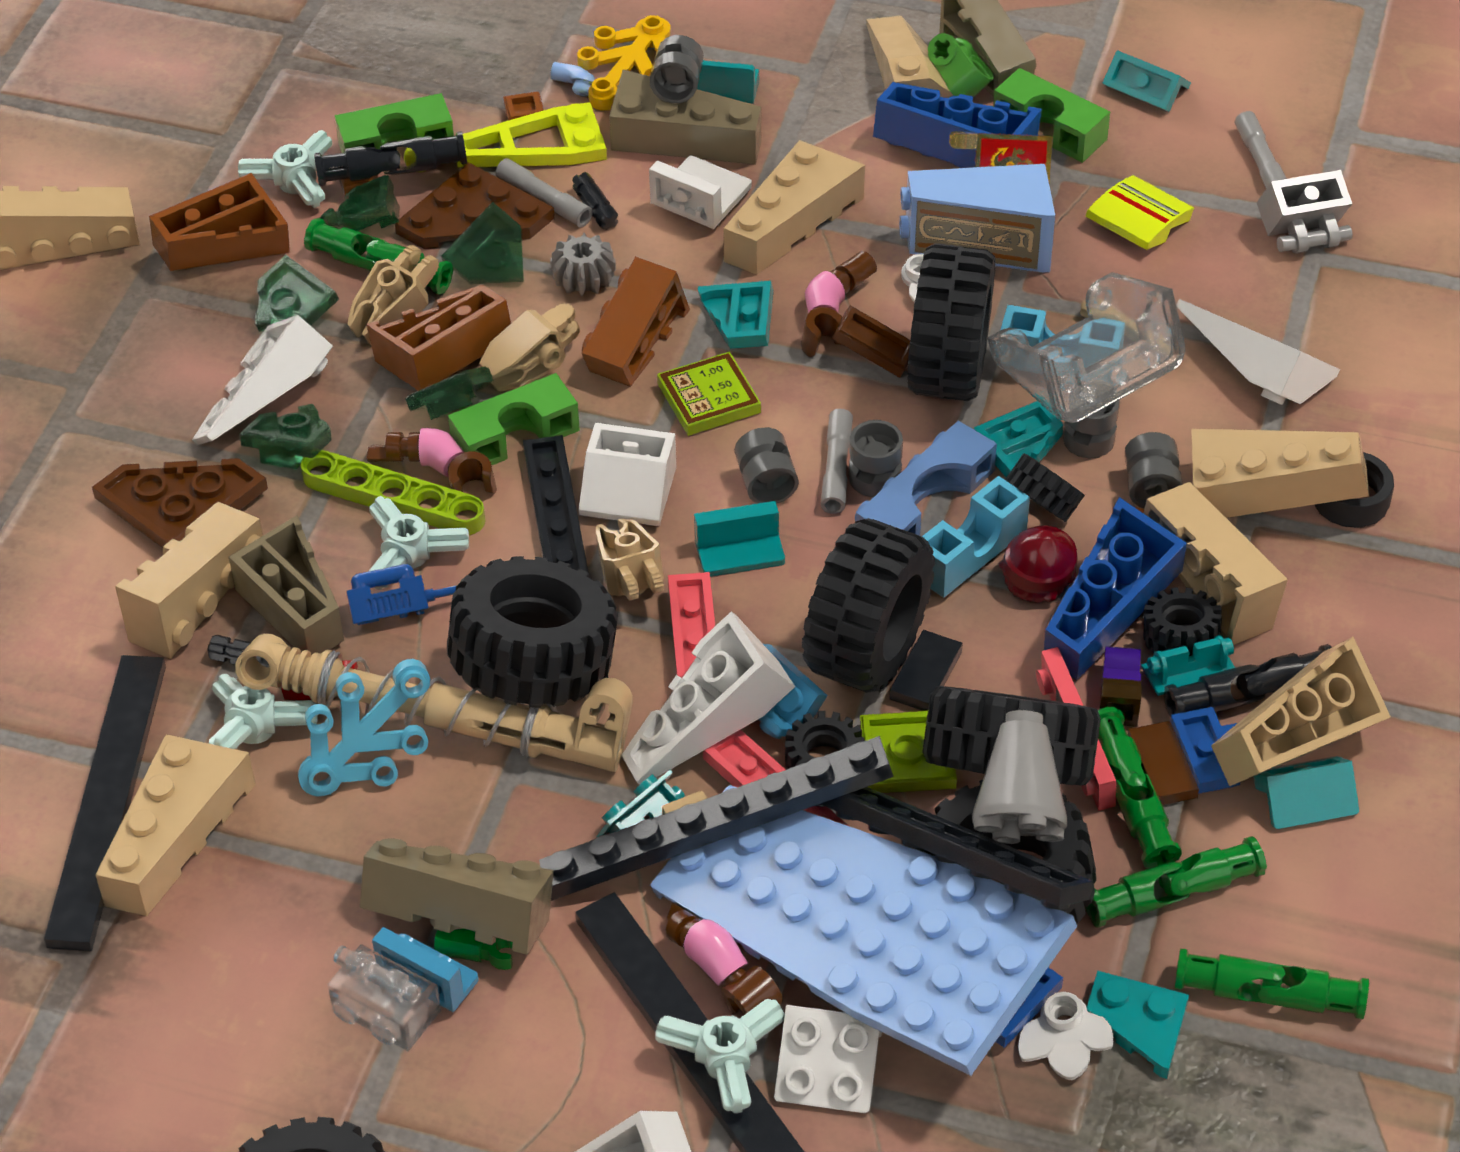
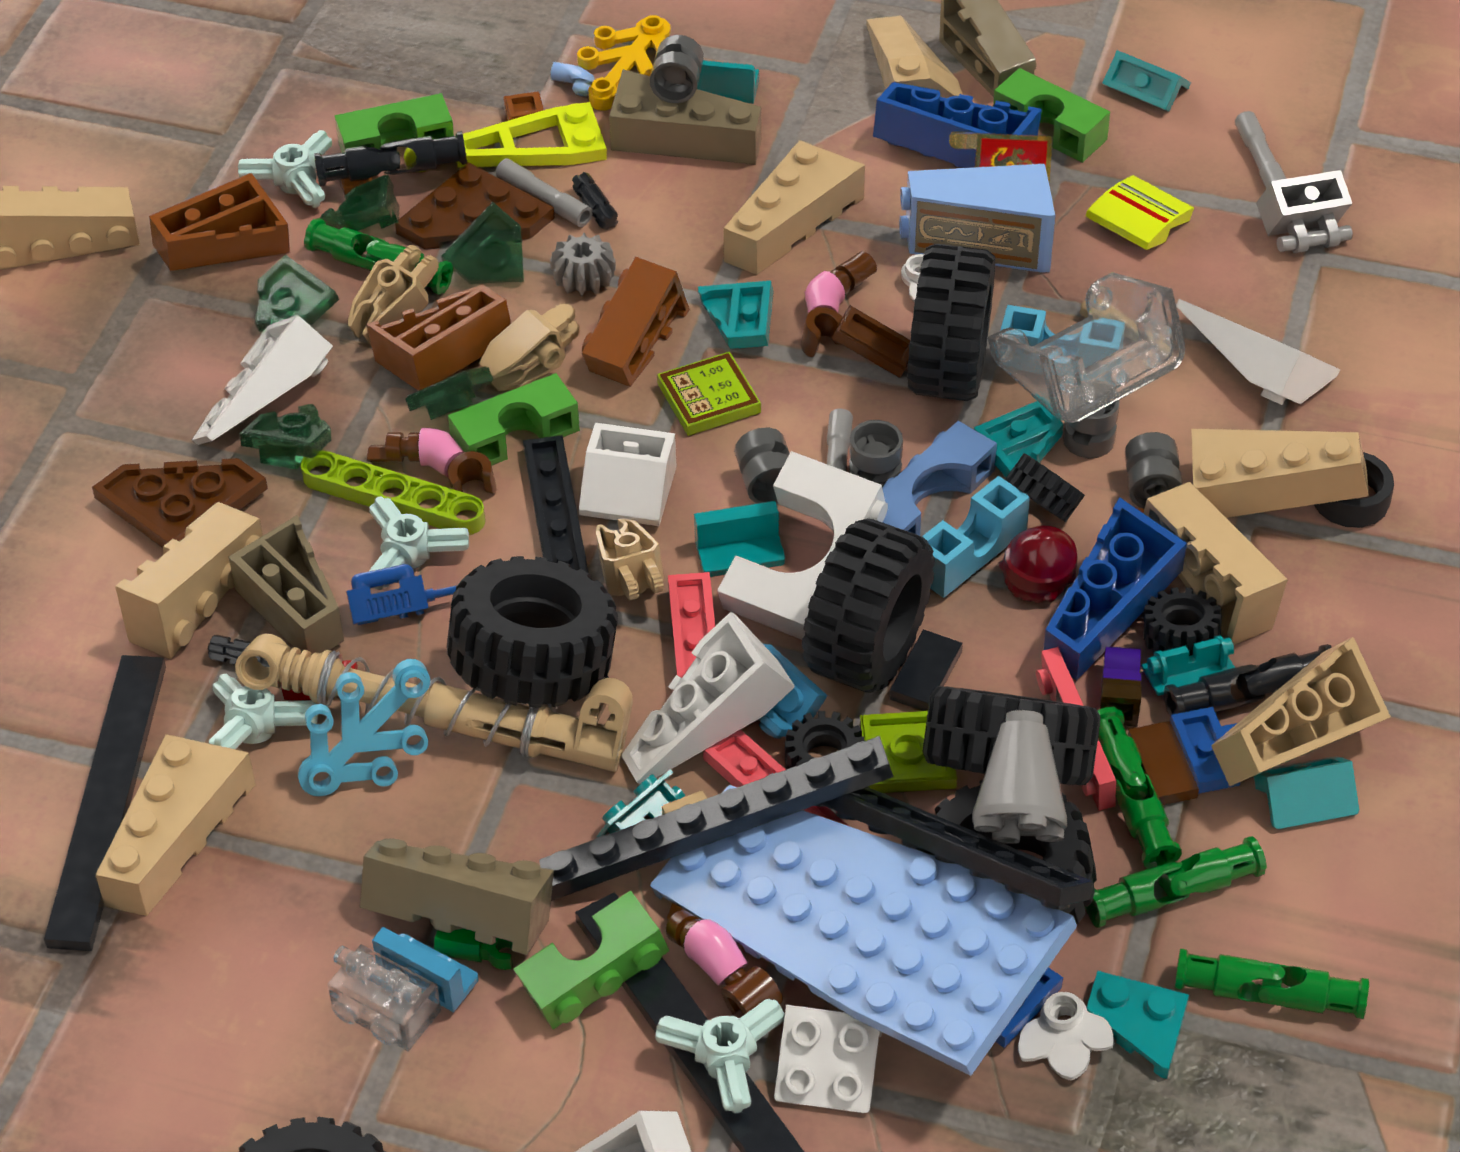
white bracket [649,156,752,229] -> none
bright green piece [928,33,994,98] -> none
none -> bright green arch [514,890,670,1029]
none -> white arch [717,451,888,640]

